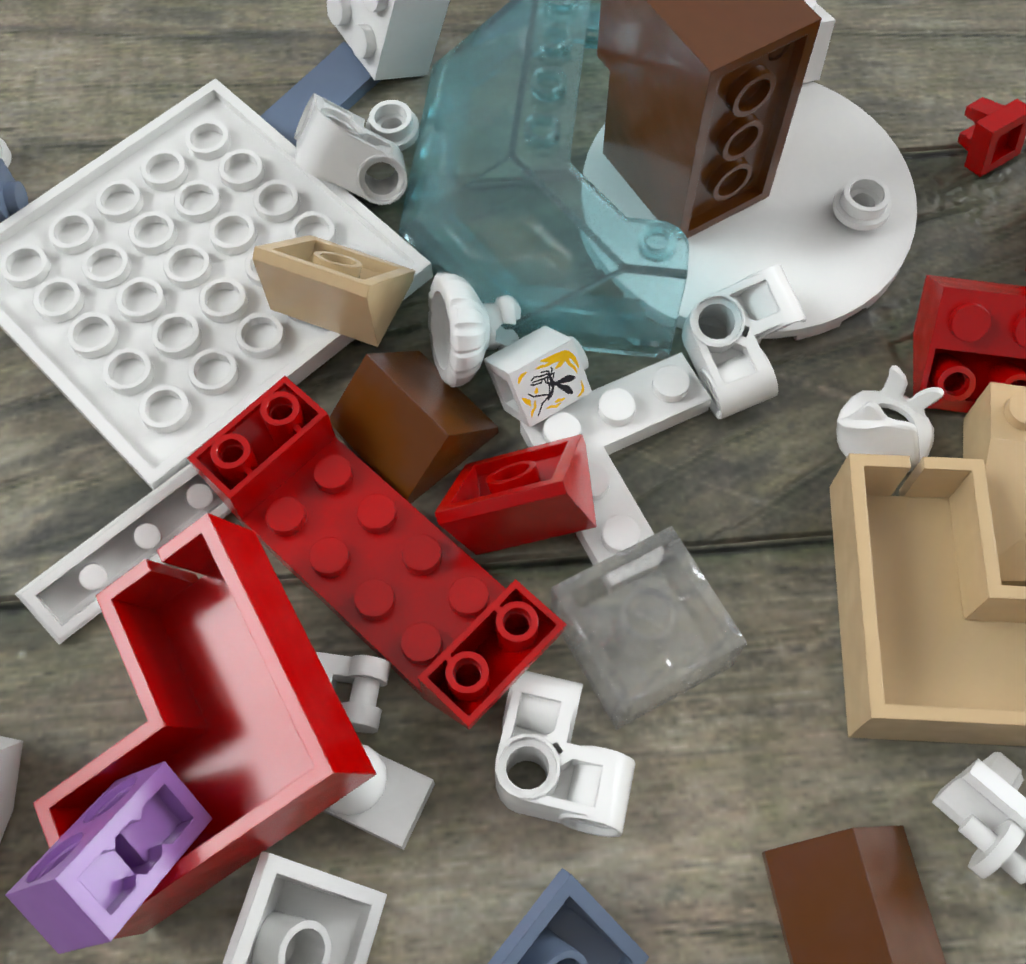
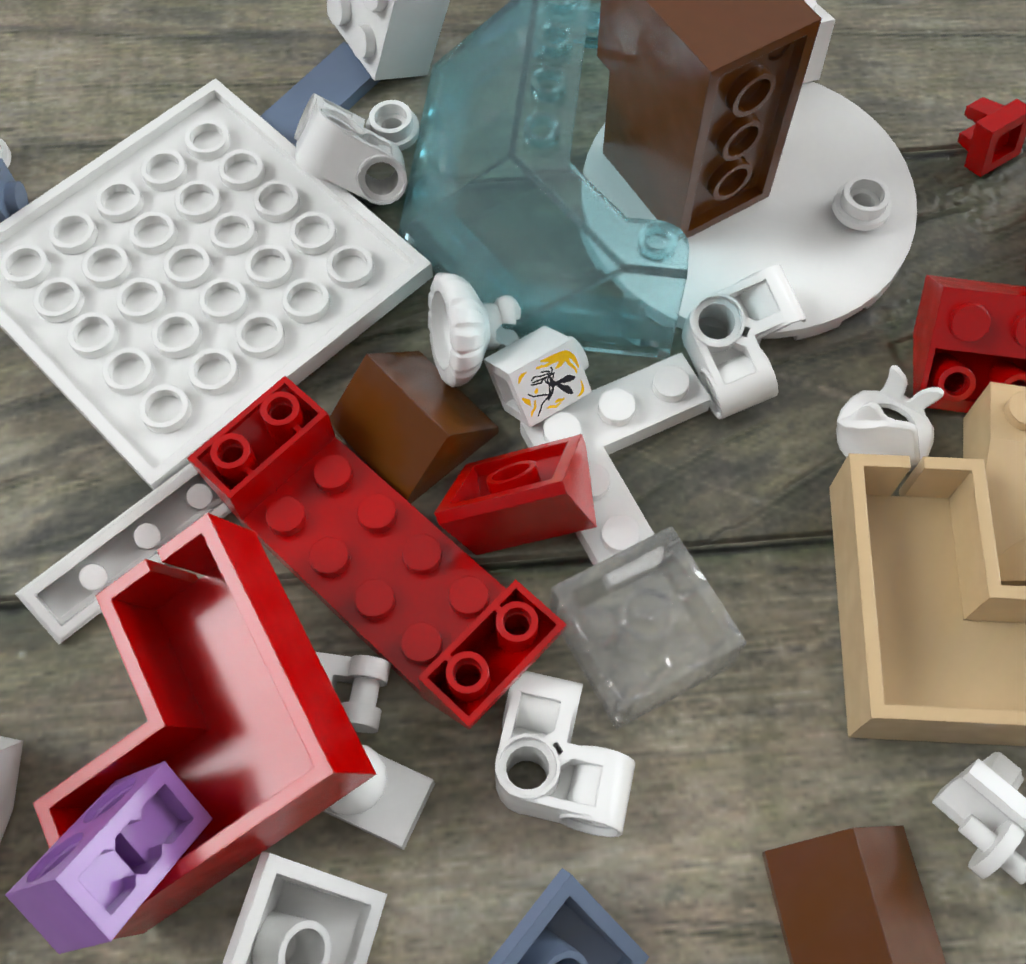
tan slope [252,235,415,347] -> none

